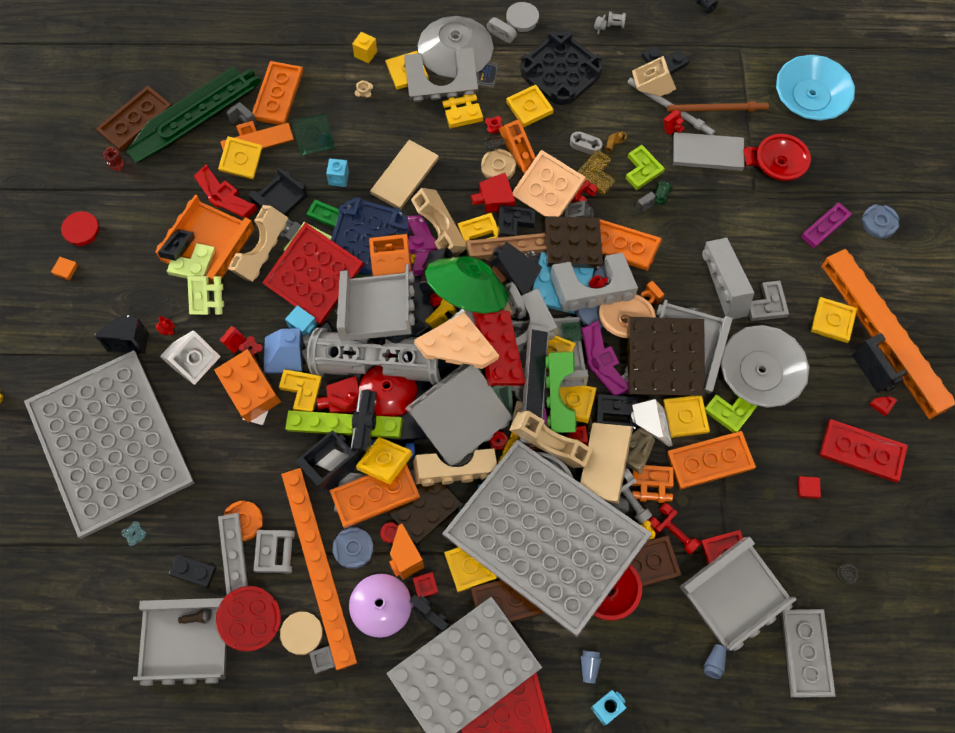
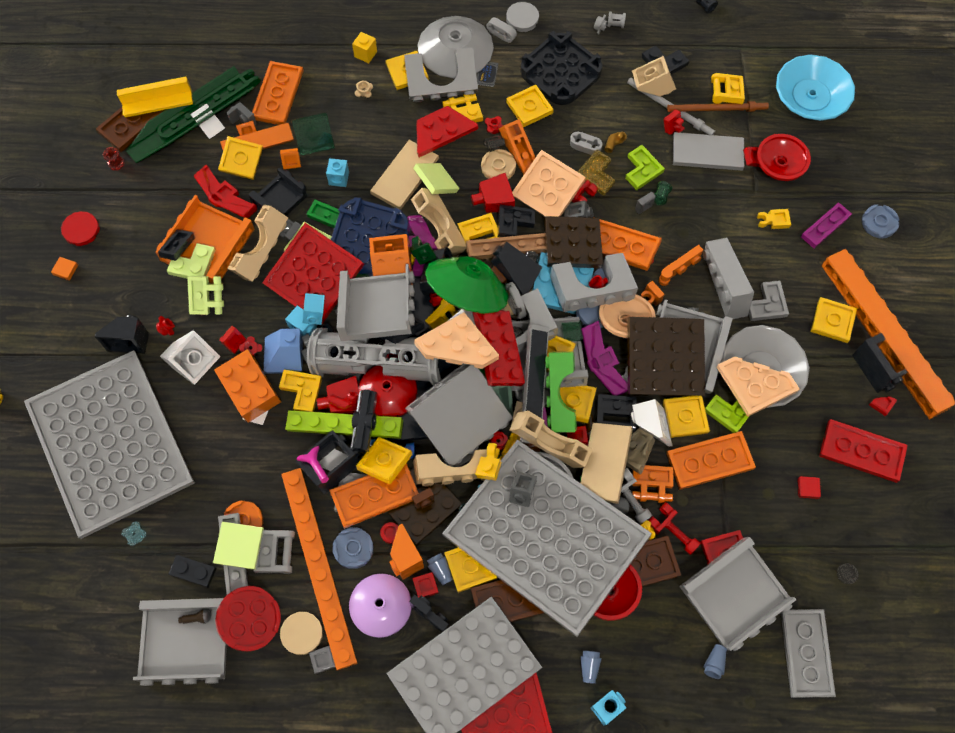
none -> yellow panel [117,77,193,117]
none -> white sticker [191,104,225,139]
none -> yellowish green tile [213,522,264,570]
none -> orange tile [280,148,301,169]
none -> dark pink piece [297,446,329,483]
none -> medium azure brick [302,293,325,325]
none -> dark green bracket [410,236,436,265]
none -> reddish brown plate [412,488,434,509]
none -> yellowish green tile [413,163,459,194]
none -> red wing [417,106,478,158]
none -> sand blue cone [427,553,453,585]
none -> yellow plate [475,443,502,481]
none -> dark grey bracket [509,471,537,507]
none -> orange plate [658,245,703,286]
none -> yellow plate [711,73,745,104]
none -> light nougat plate [716,357,800,417]
none -> yellow plate [757,209,791,229]

